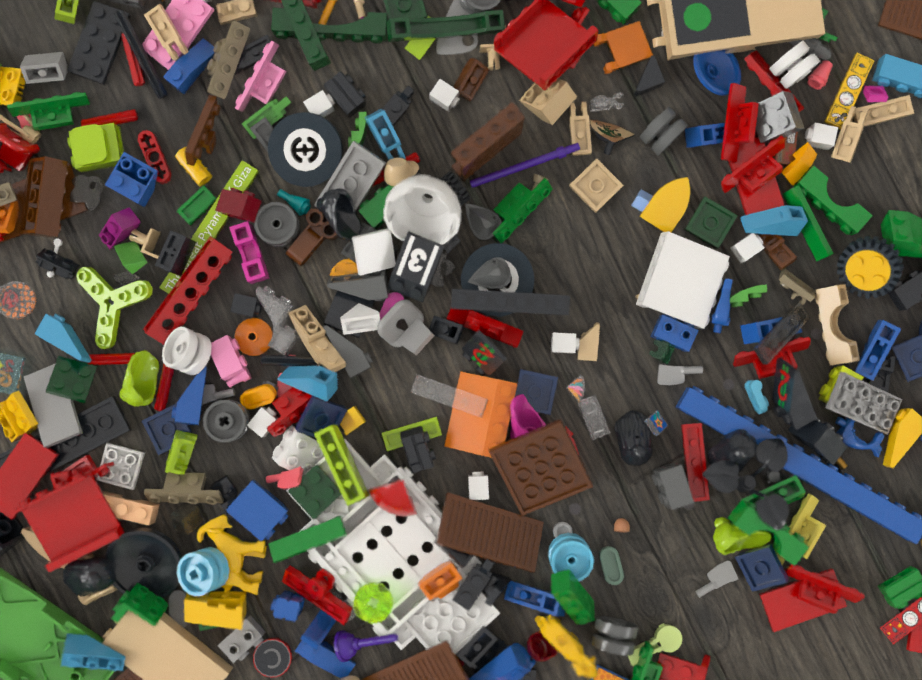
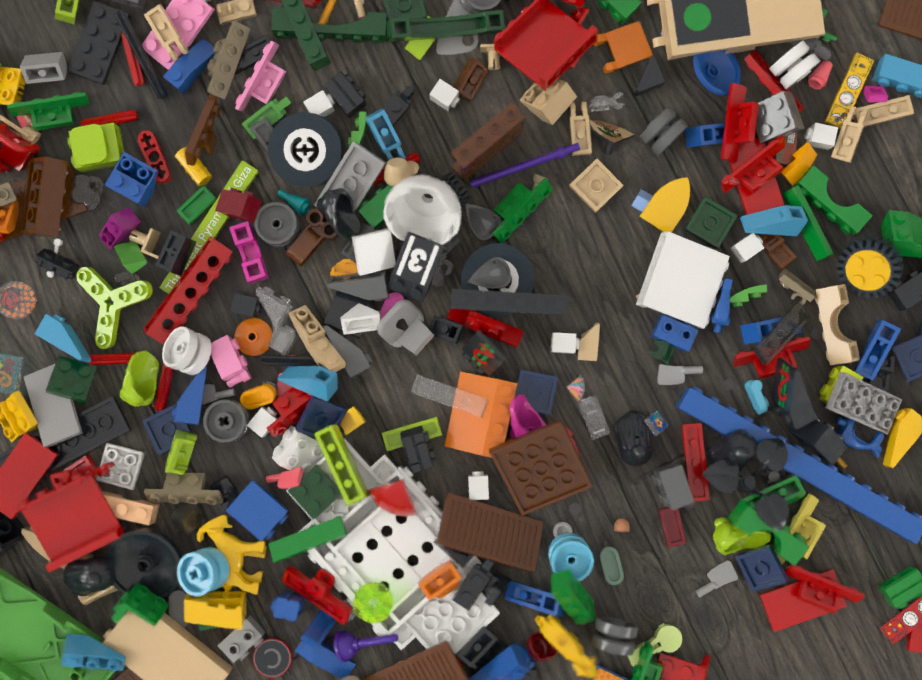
none -> dark red tile [658,507,687,548]

